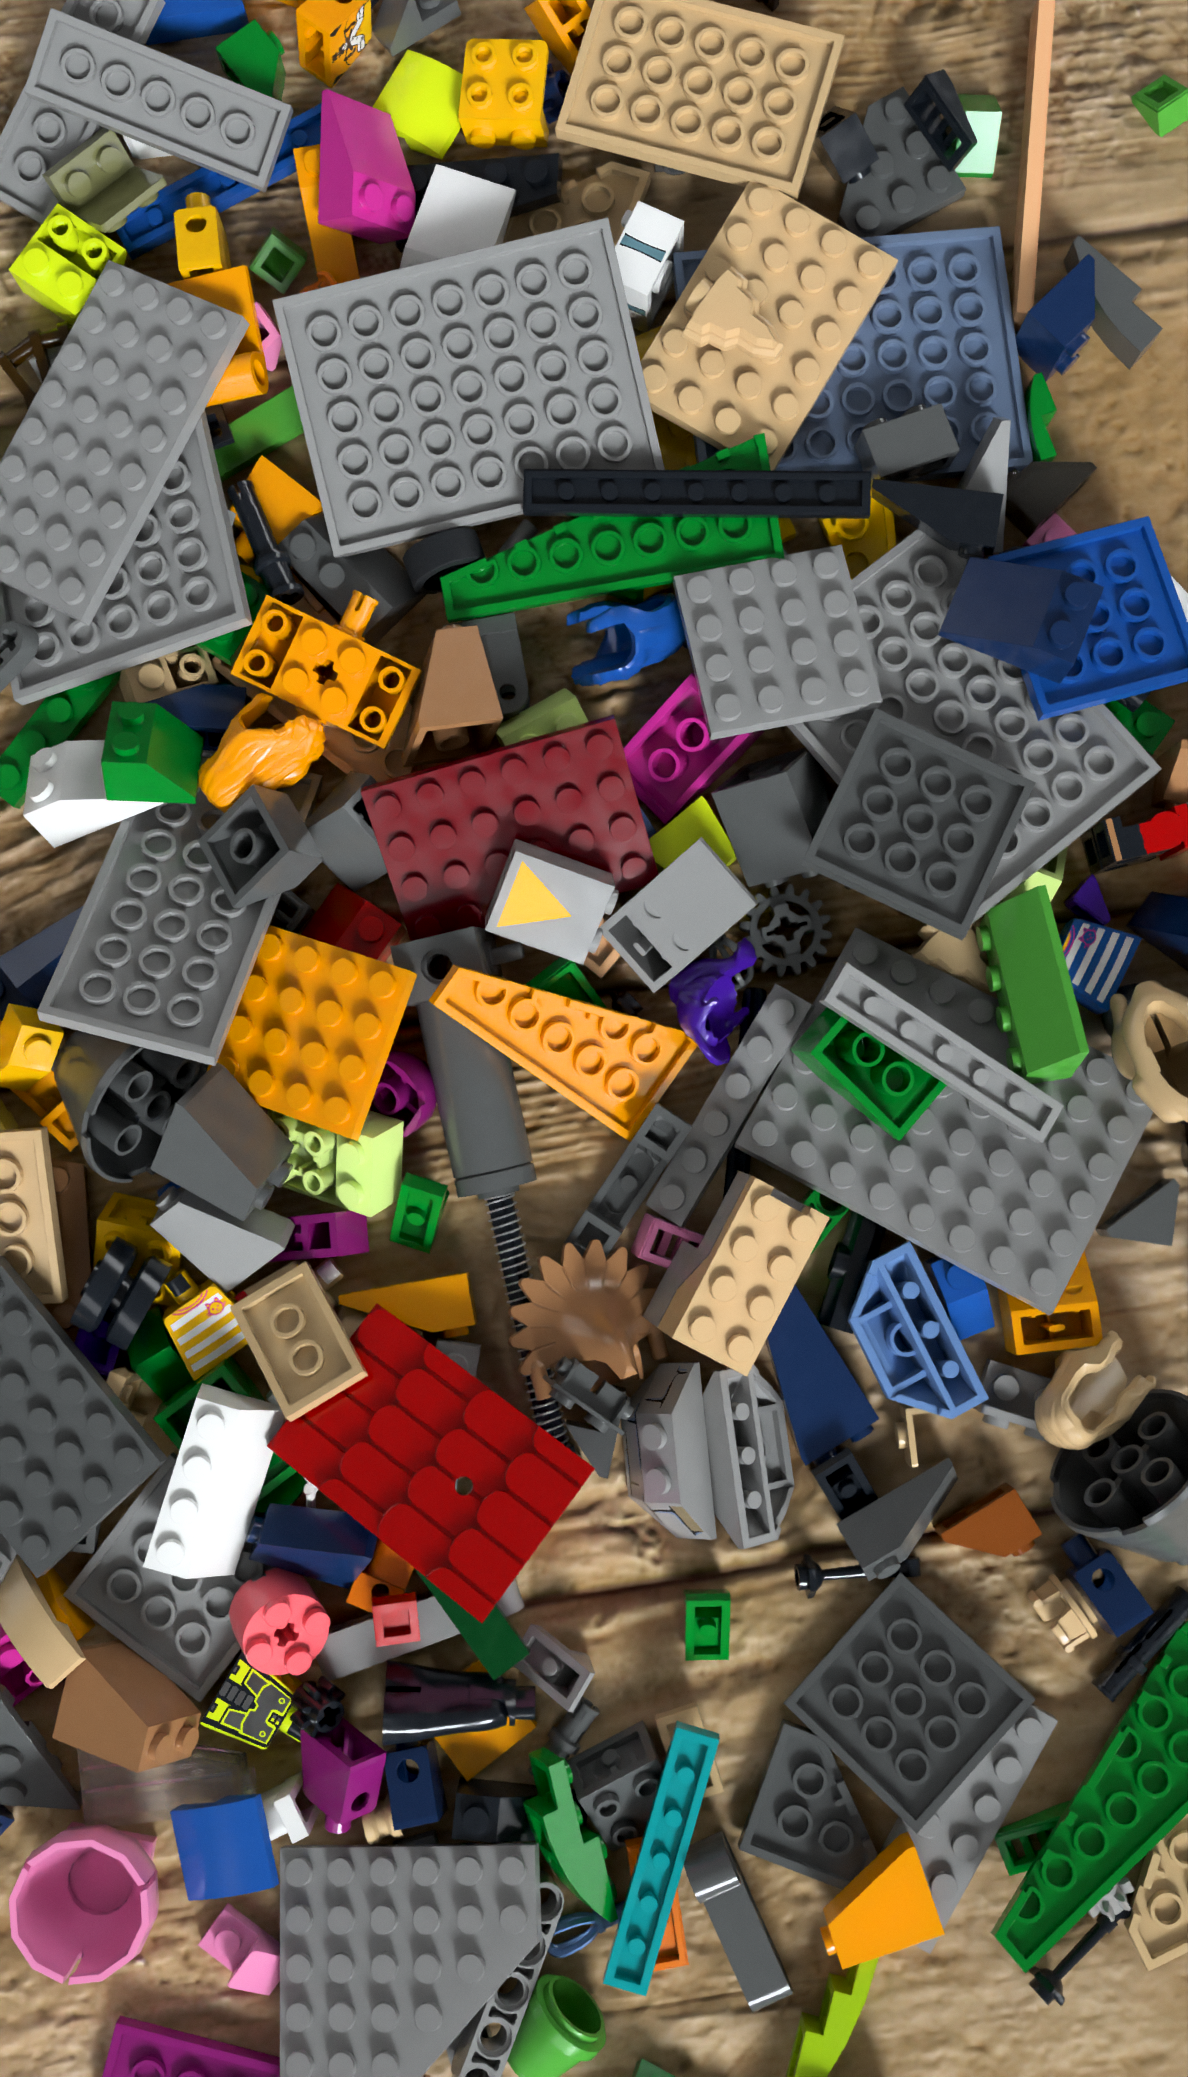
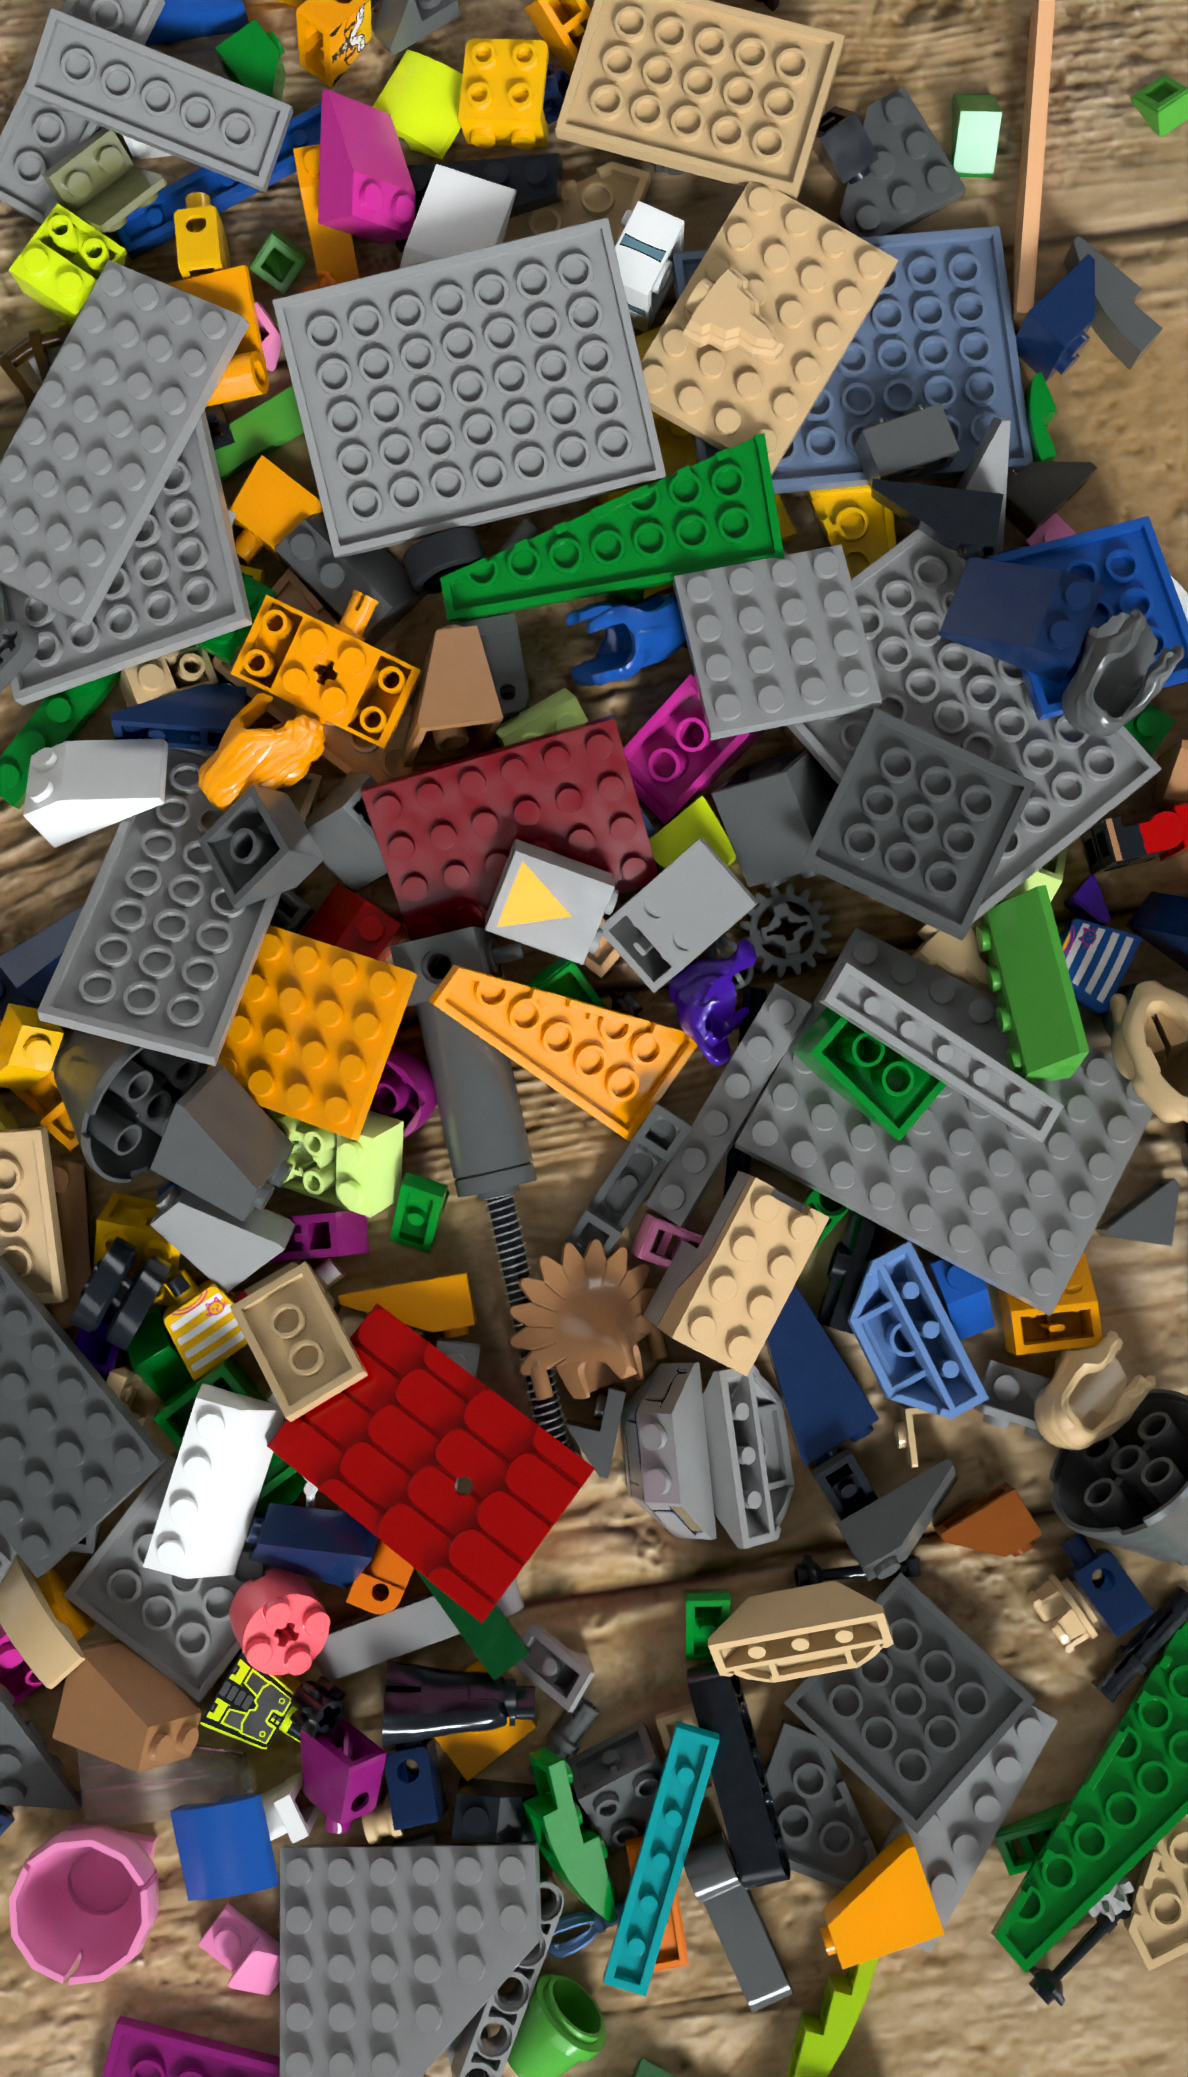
green slope [101,701,204,804] -> none
black pin [227,480,305,606] -> none
plate [371,1592,421,1647] -> none
black tile [523,469,871,519] -> none
dark grey hinge [543,1356,635,1435] -> none
black slope [903,69,978,172] -> none
none -> black beam [687,1662,791,1890]
none -> tan wedge [708,1580,894,1683]
none -> dark grey hair [1062,609,1184,737]

